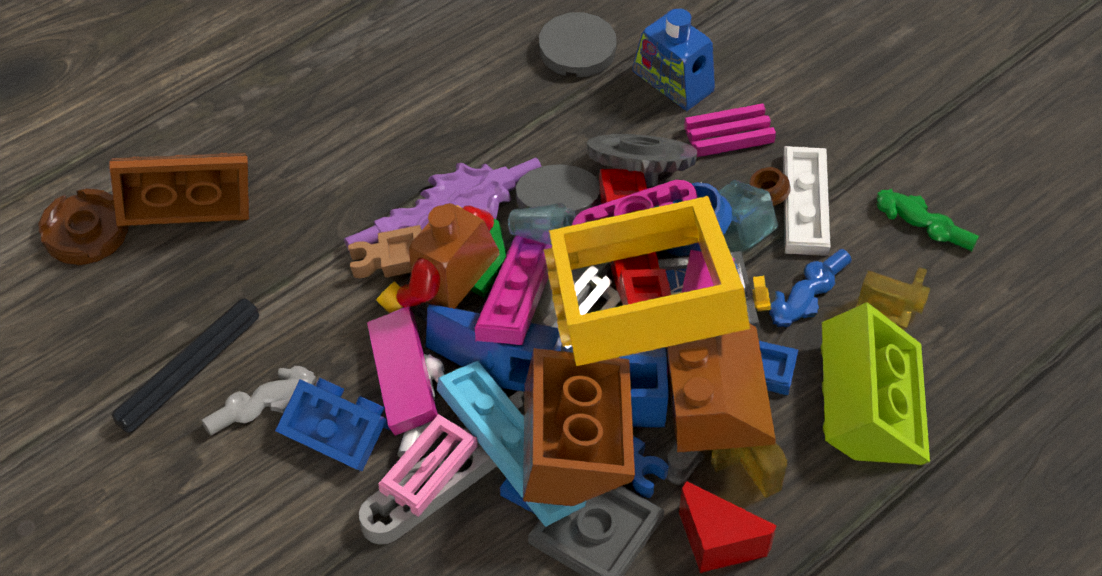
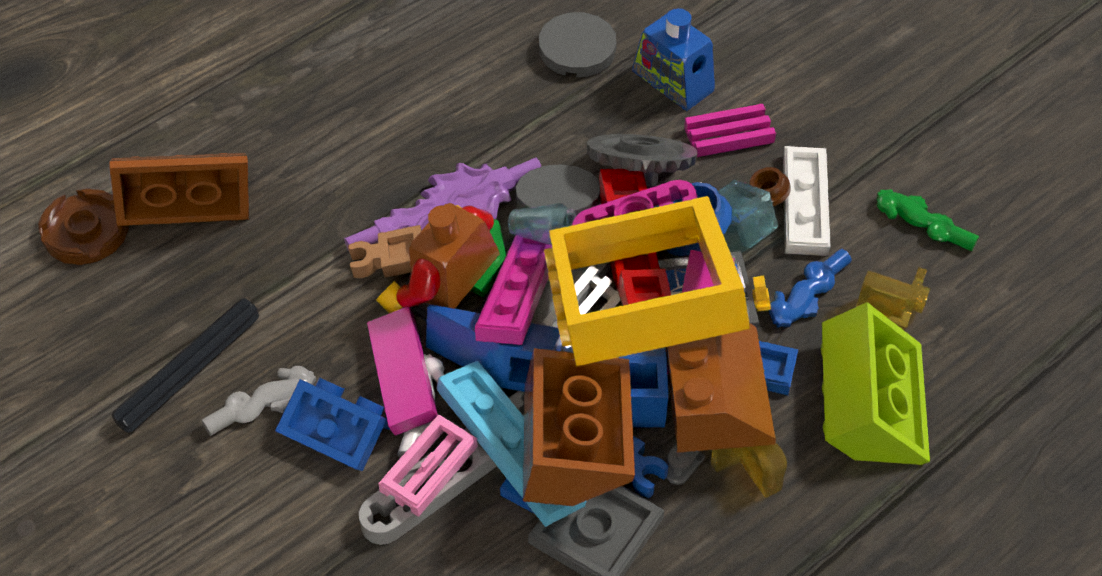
red slope [679,481,777,573] -> none

